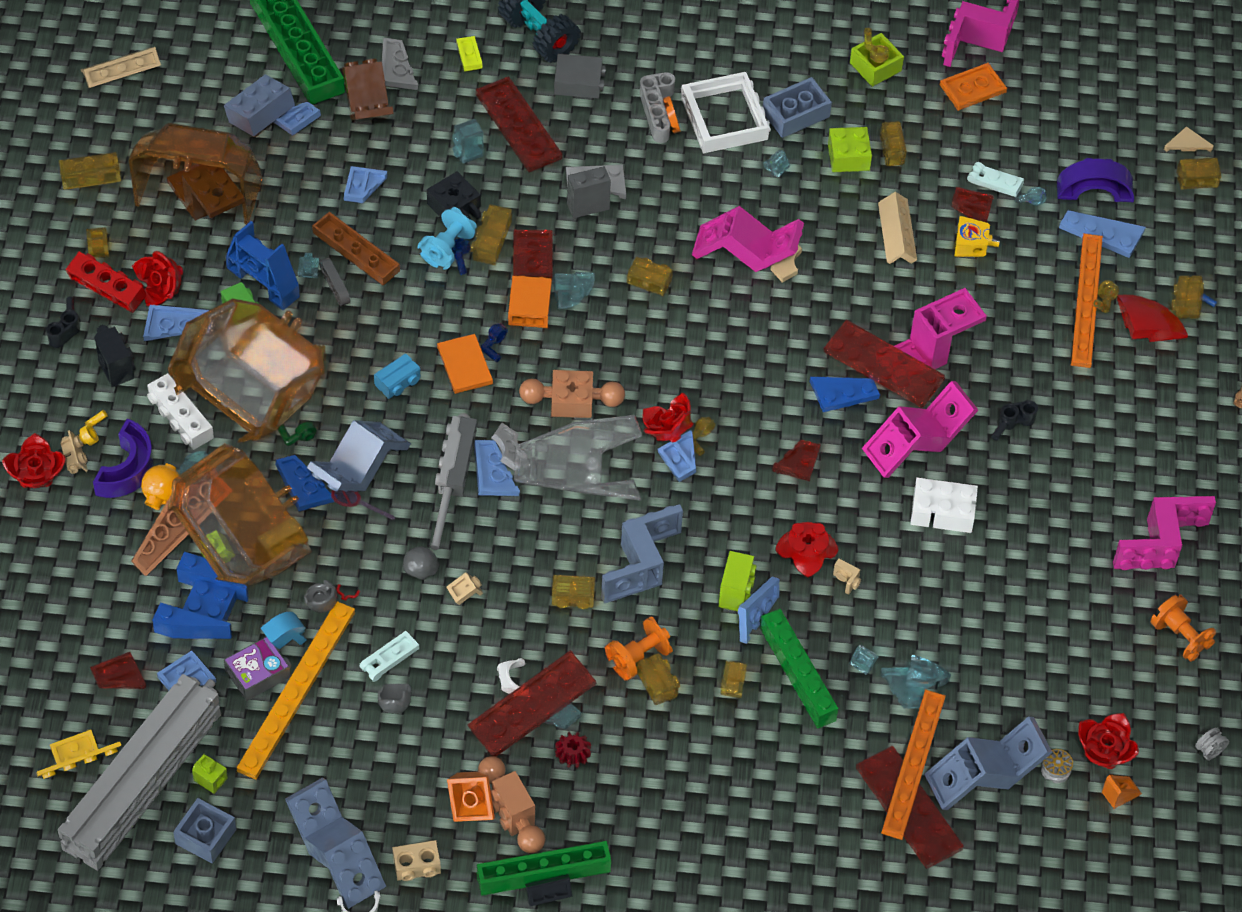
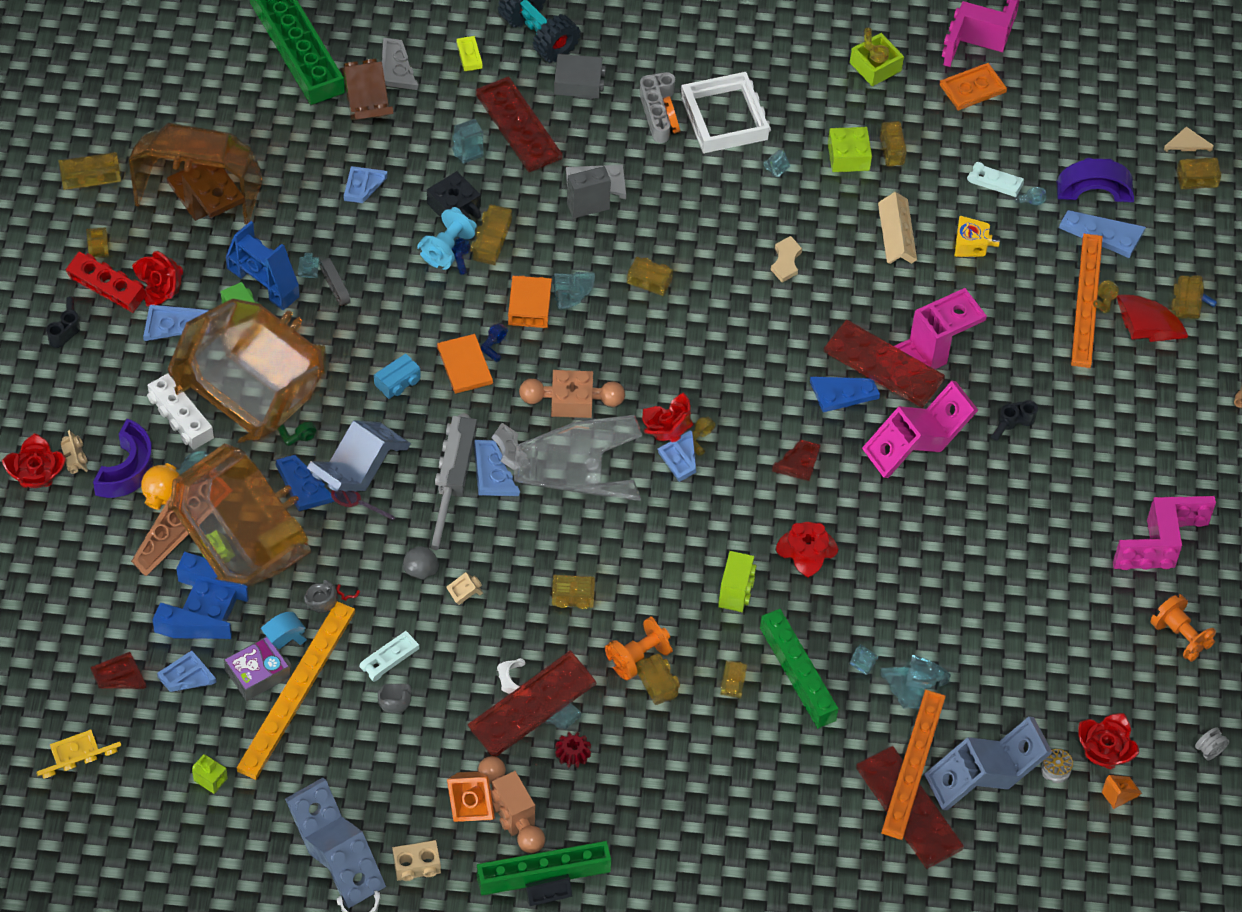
light grey piece [58,674,221,871] -> none
yellow plate [79,410,108,446] -> none
tan panel [81,47,161,88] -> none
black hinge [94,325,136,387] -> none
sand blue brick [173,798,236,864] -> none
sand blue brick [224,74,295,136] -> none
medium blue wing [273,102,321,136] -> none
dark orange piece [312,212,400,285] -> none
clear red plate [513,230,553,279] -> none
sand blue bracket [601,504,683,604] -> none
dark pink bracket [692,206,804,272] -> none
medium blue wing [738,577,779,644] -> none
sand blue brick [763,77,832,138] -> none
tan bracket [833,559,861,594] -> none
white piece [910,478,978,533] -> none
clear red wing [952,187,994,223] -> none

